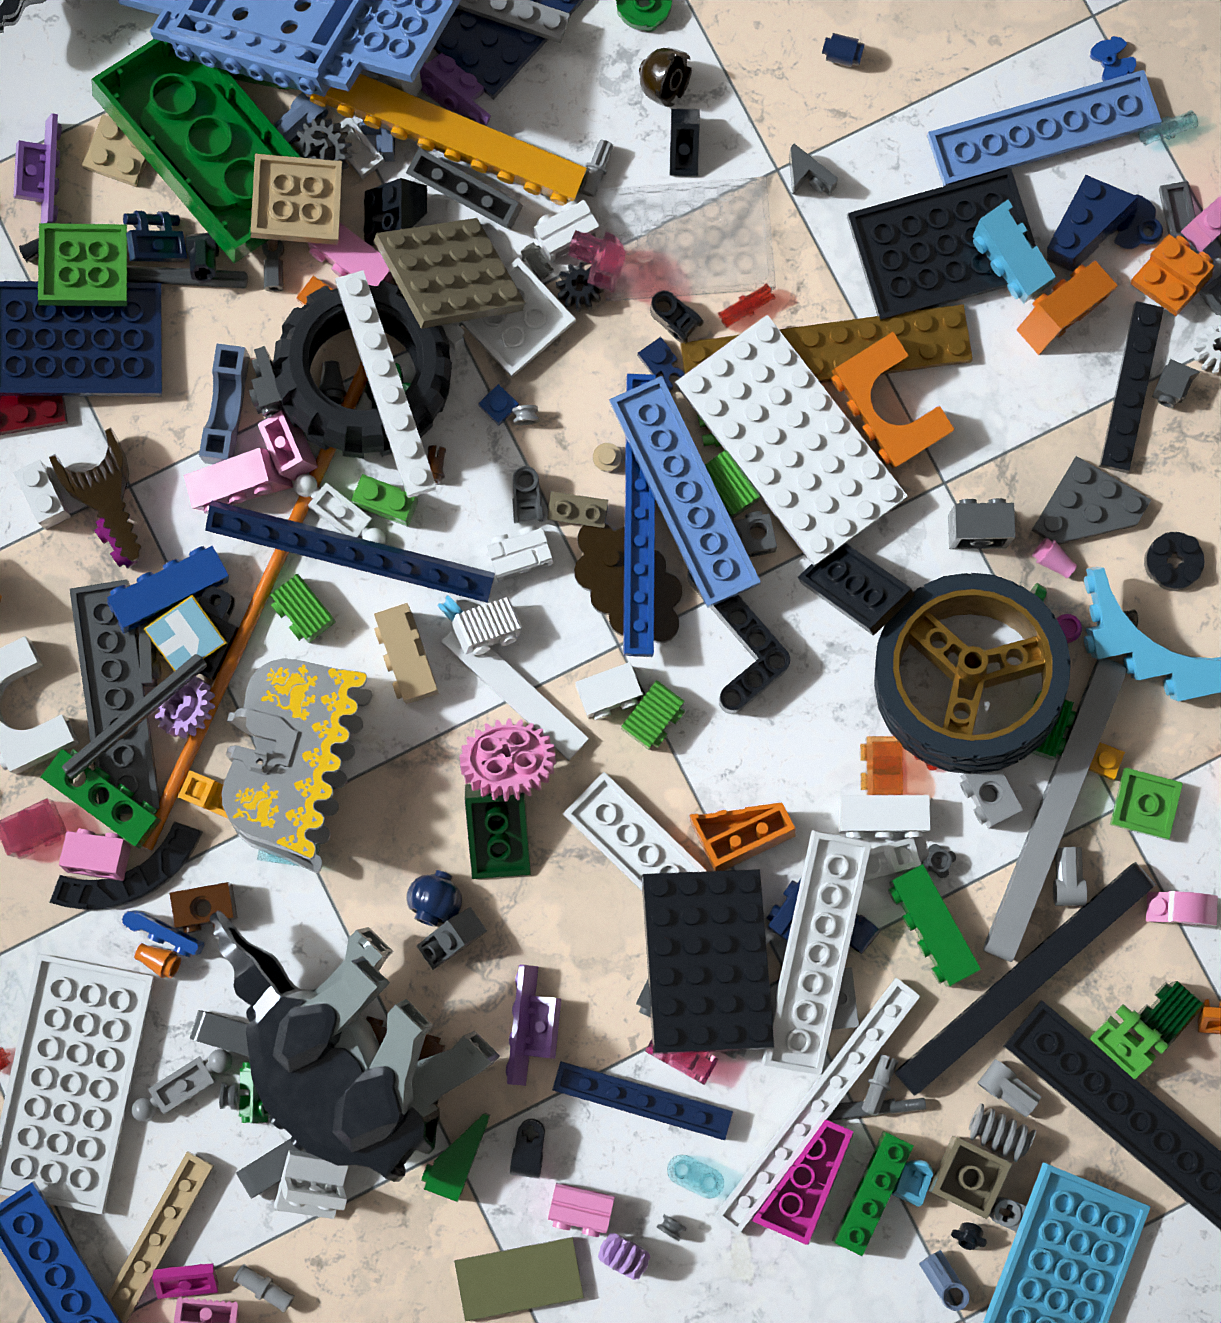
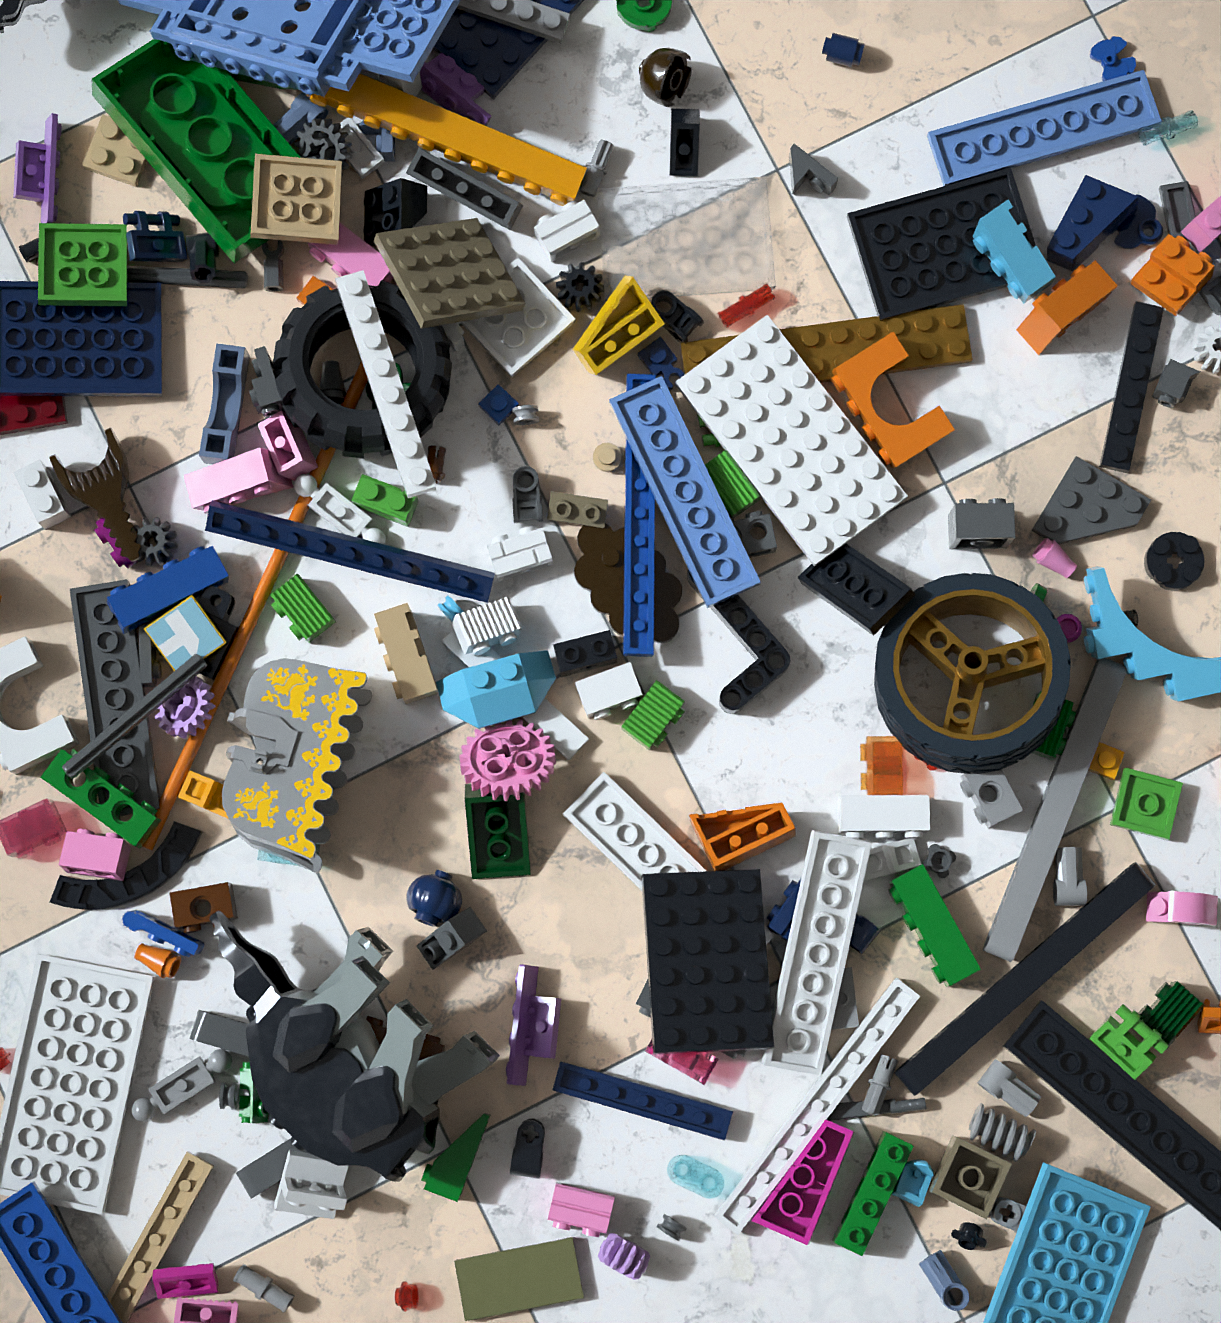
clear smoke pin [520,242,554,281] -> none
clear pink brick [568,230,625,292] -> none
none -> dark grey gear [133,517,178,567]
none -> clear red plate [395,1281,419,1312]
none -> medium azure wedge [436,650,556,729]
none -> black brick [553,630,617,677]
none -> yellow wedge [572,275,665,375]

